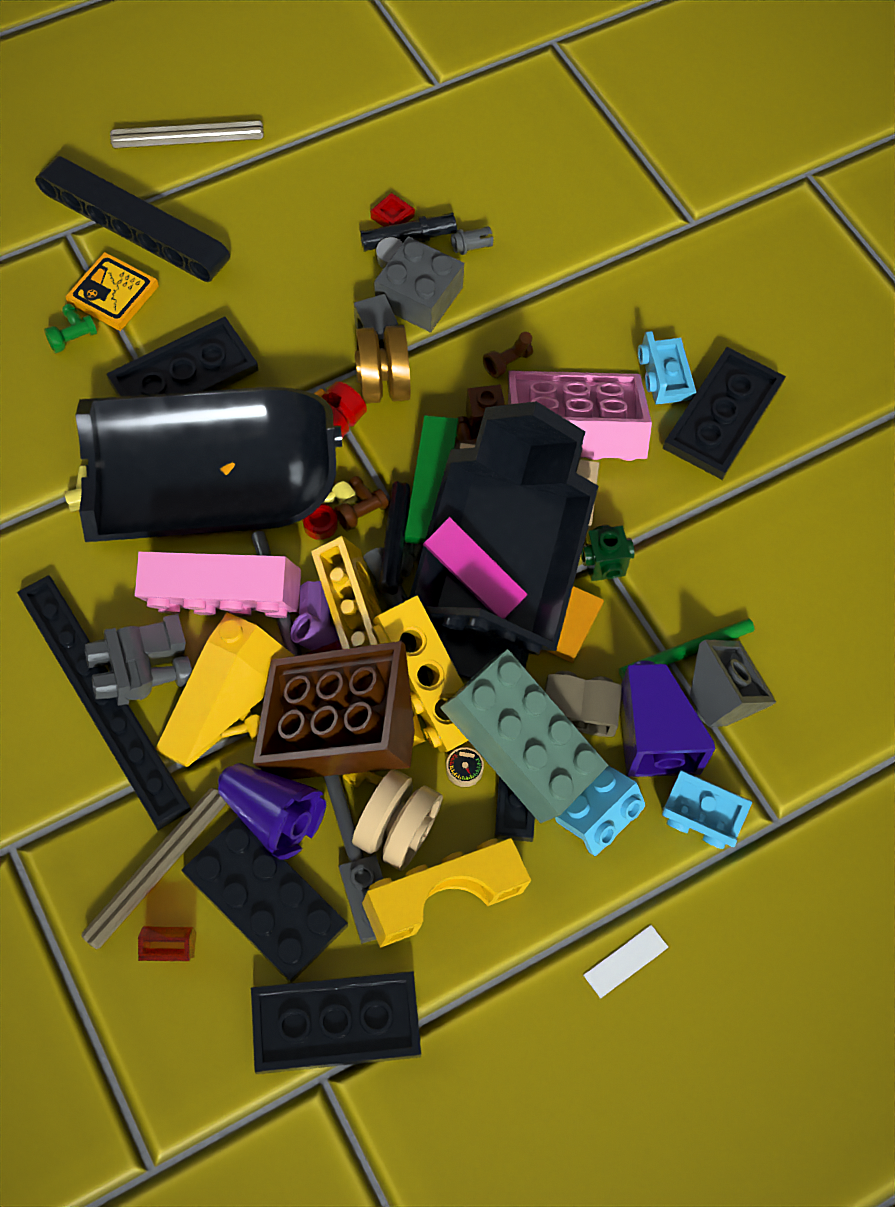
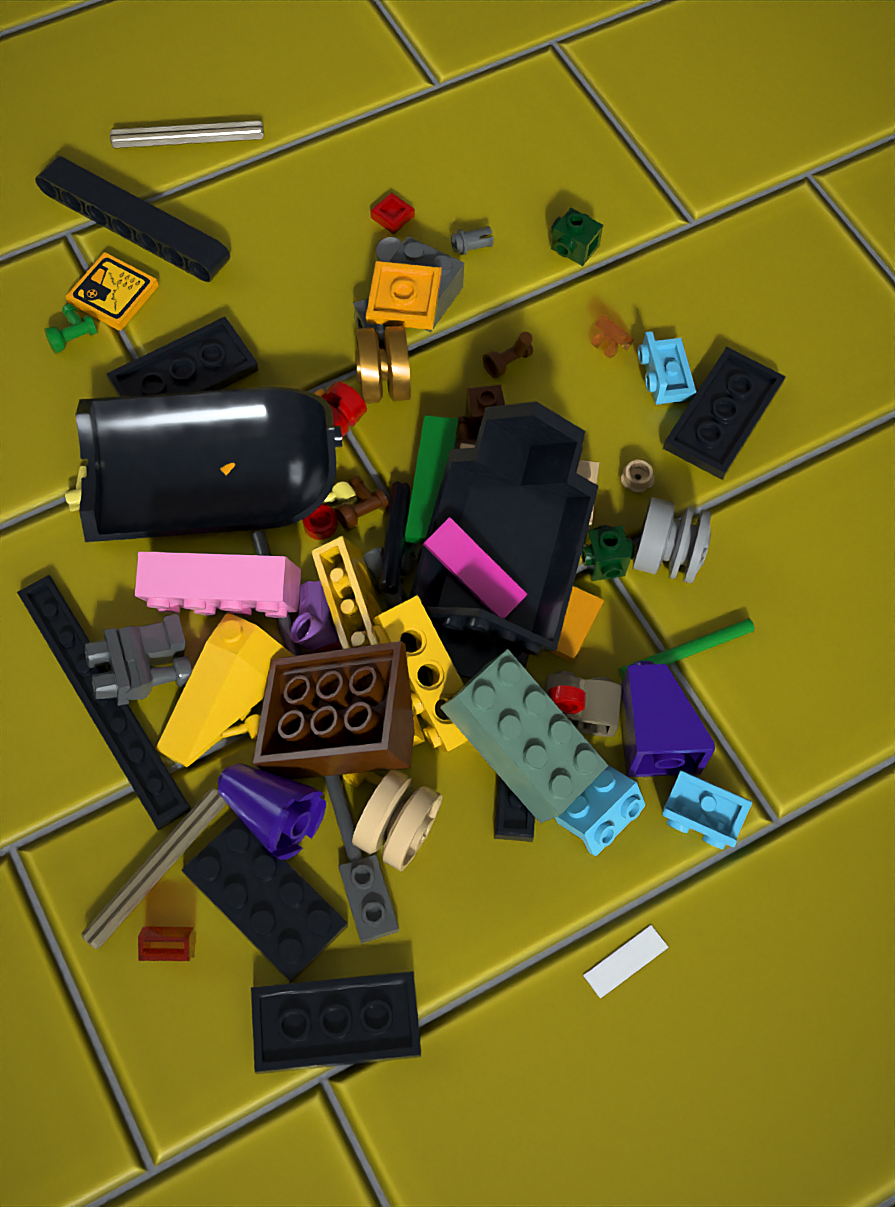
black pin [360,212,457,252] -> none
yellow arch [362,838,531,948] -> none
tile [446,747,484,787] -> none
bright pink slope [508,371,652,461] -> none
dark grey slope [690,640,776,727] -> none
none -> light orange tile [366,261,442,330]
none -> red tile [548,685,586,714]
none -> dark green brick [550,208,603,266]
none -> clear orange tile [591,315,635,358]
none -> tan plate [621,460,655,493]
none -> light grey wheel [632,497,711,584]

